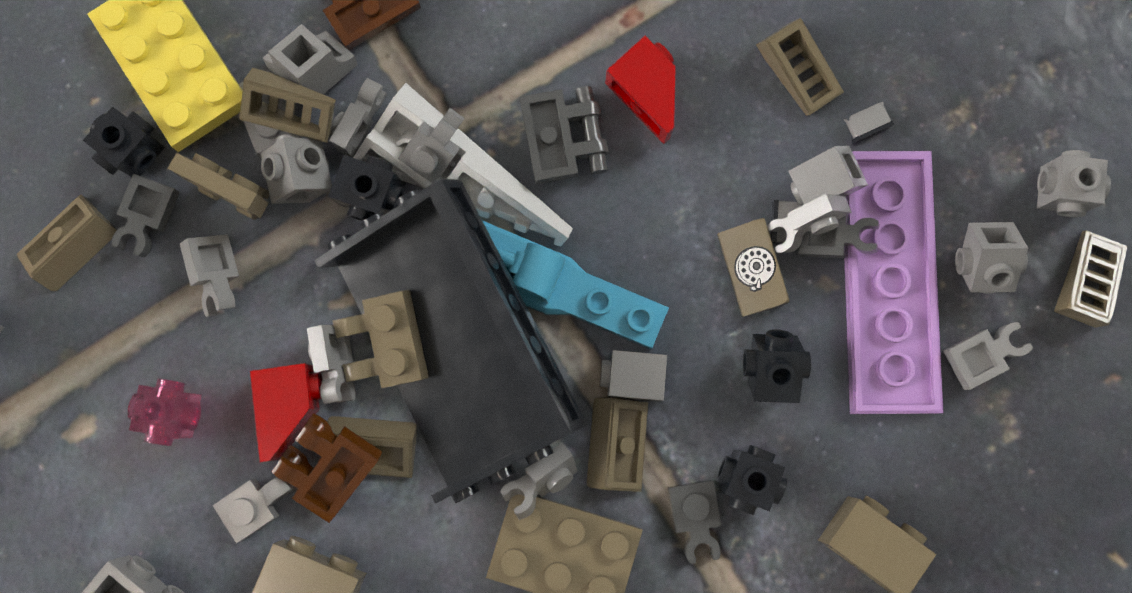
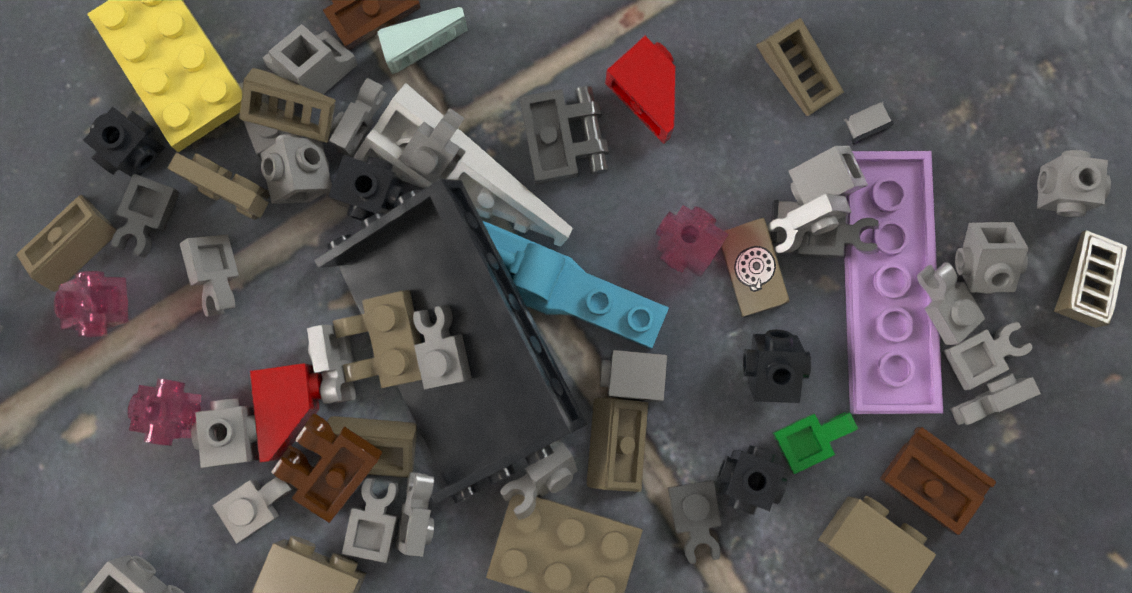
none -> clear pink brick [54,271,128,337]
none -> light grey brick [191,399,259,468]
none -> light grey plate [342,477,399,563]
none -> light aqua slope [377,7,468,74]
none -> light grey plate [395,472,434,557]
none -> light grey plate [413,305,472,389]
none -> clear pink brick [655,205,729,277]
none -> green plate [772,412,858,474]
none -> reddish brown plate [880,427,996,535]
none -> light grey plate [917,263,985,345]
none -> light grey plate [950,373,1041,425]

